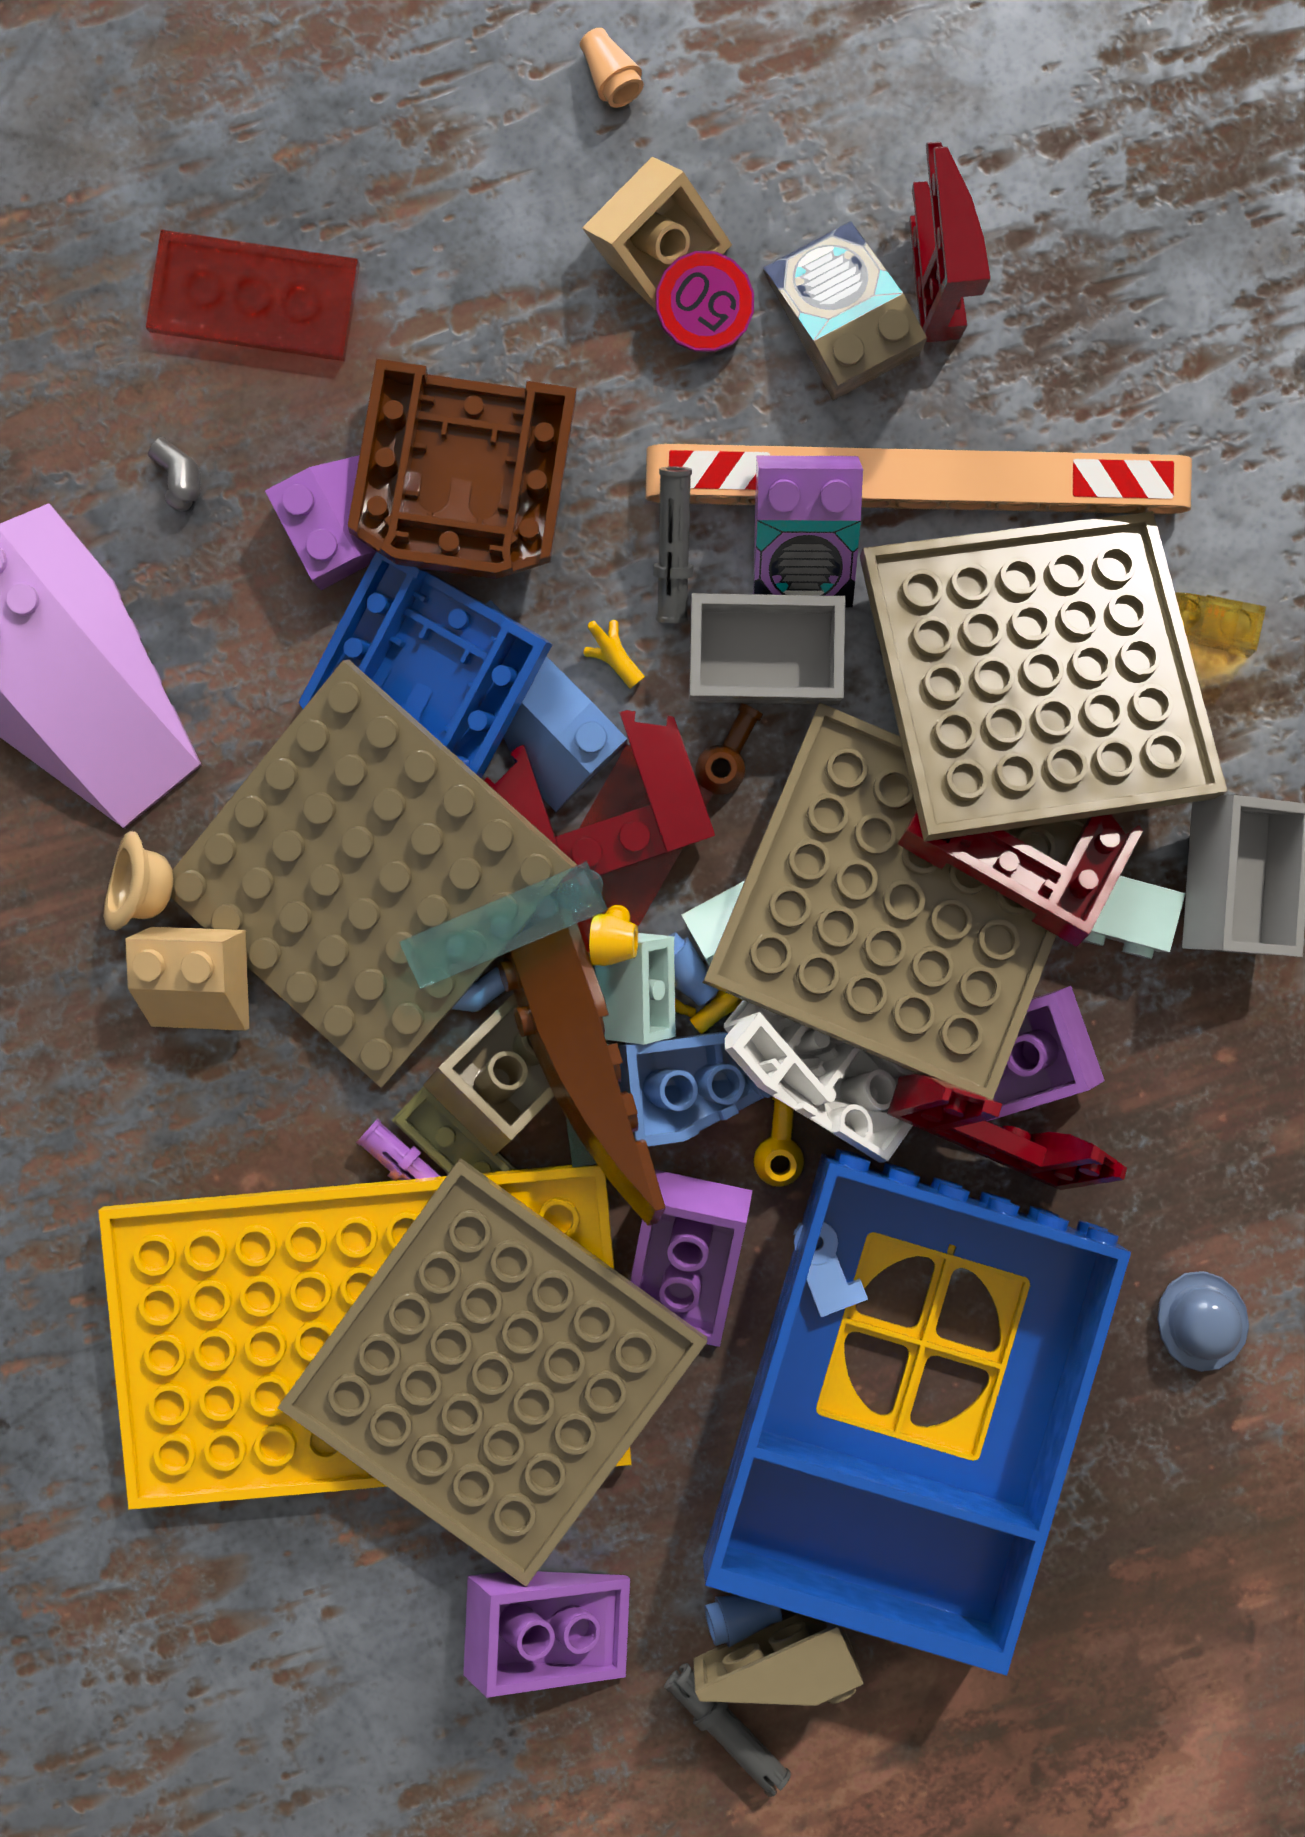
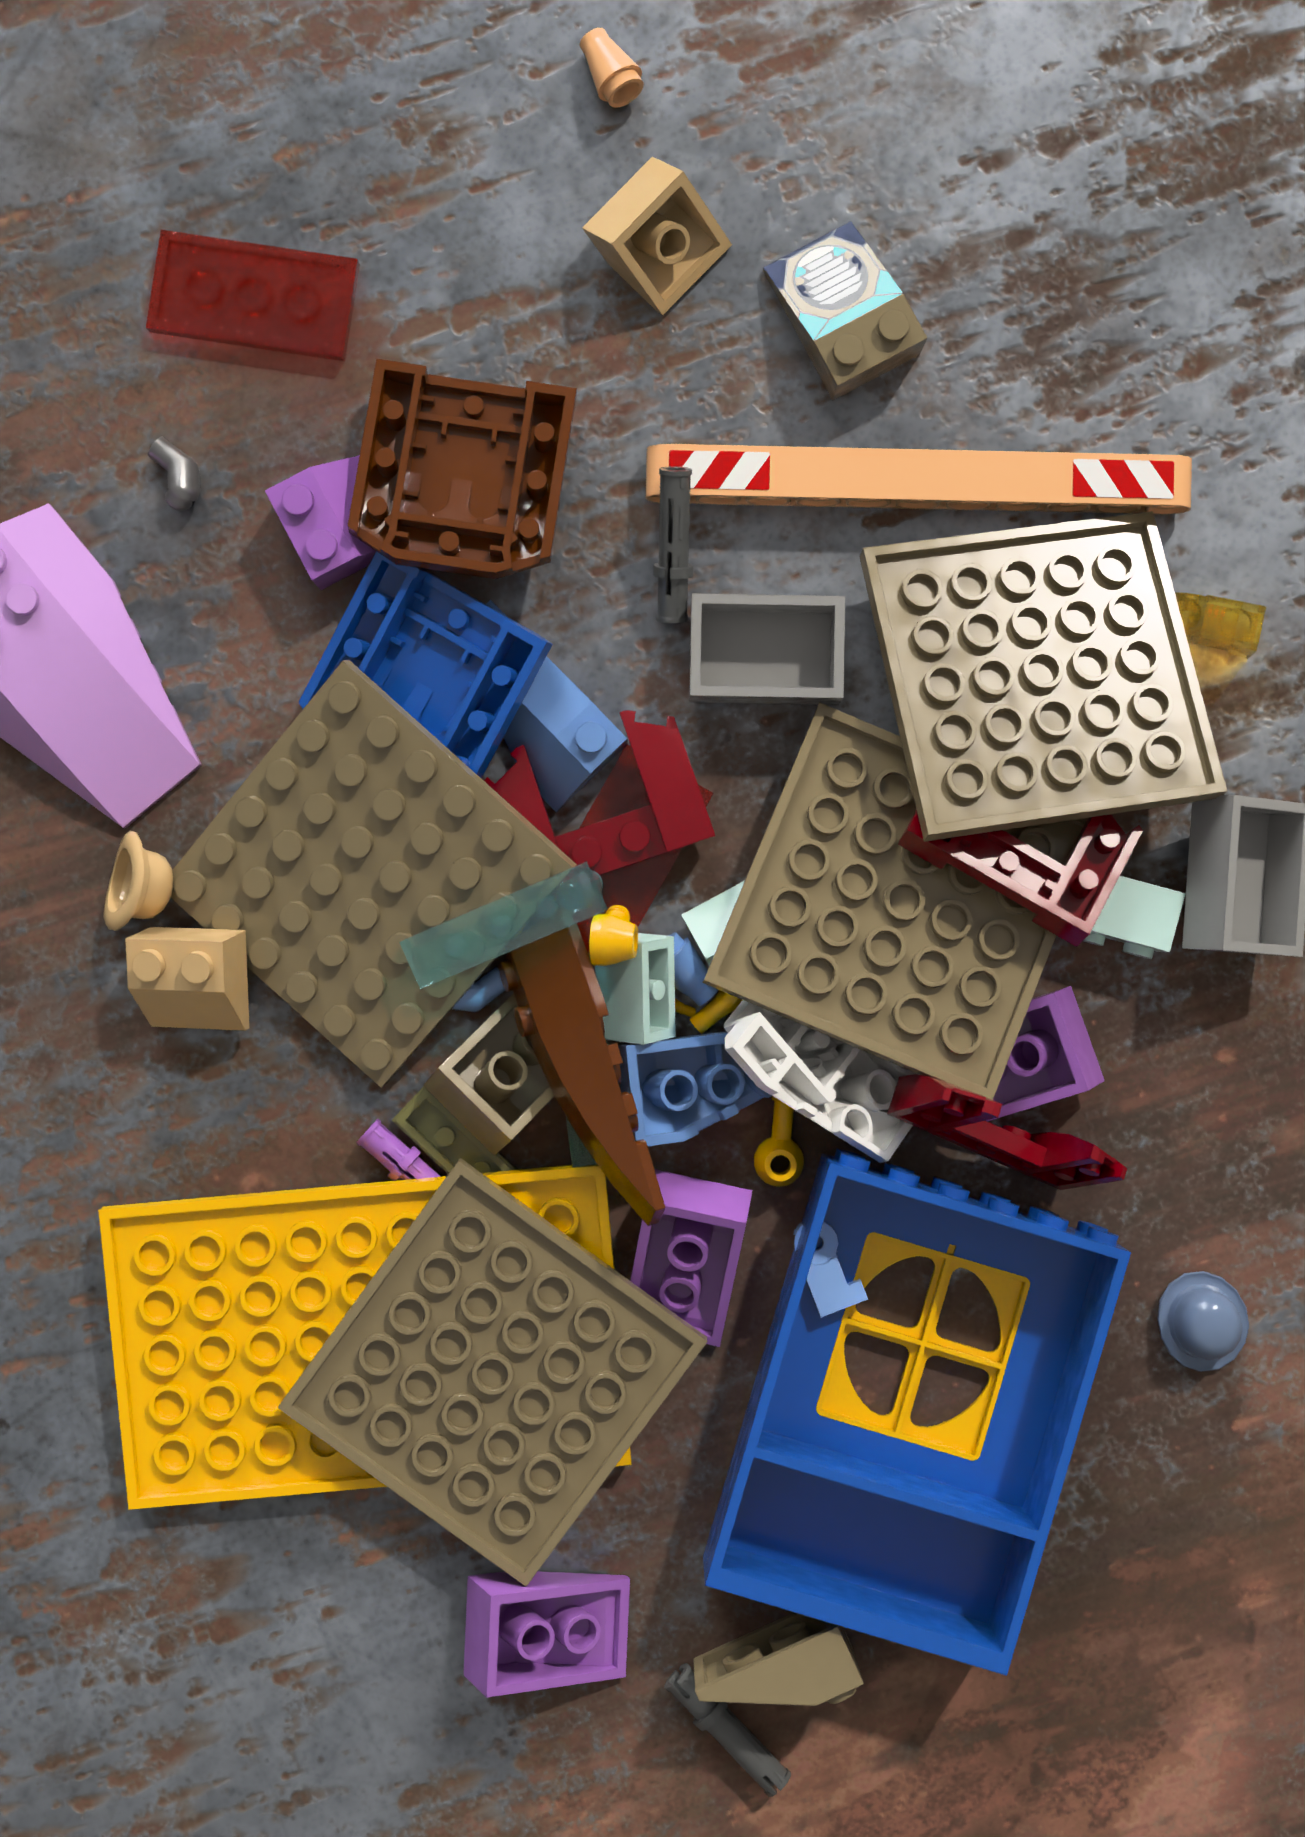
yellow bar [583,620,645,689] -> none
piece [656,251,754,353] -> none
reddish brown bar [695,703,763,795] -> none
medium blue cone [704,1595,782,1647] -> none
slope [753,455,863,607] -> none
dark red wedge [909,141,991,343] -> none

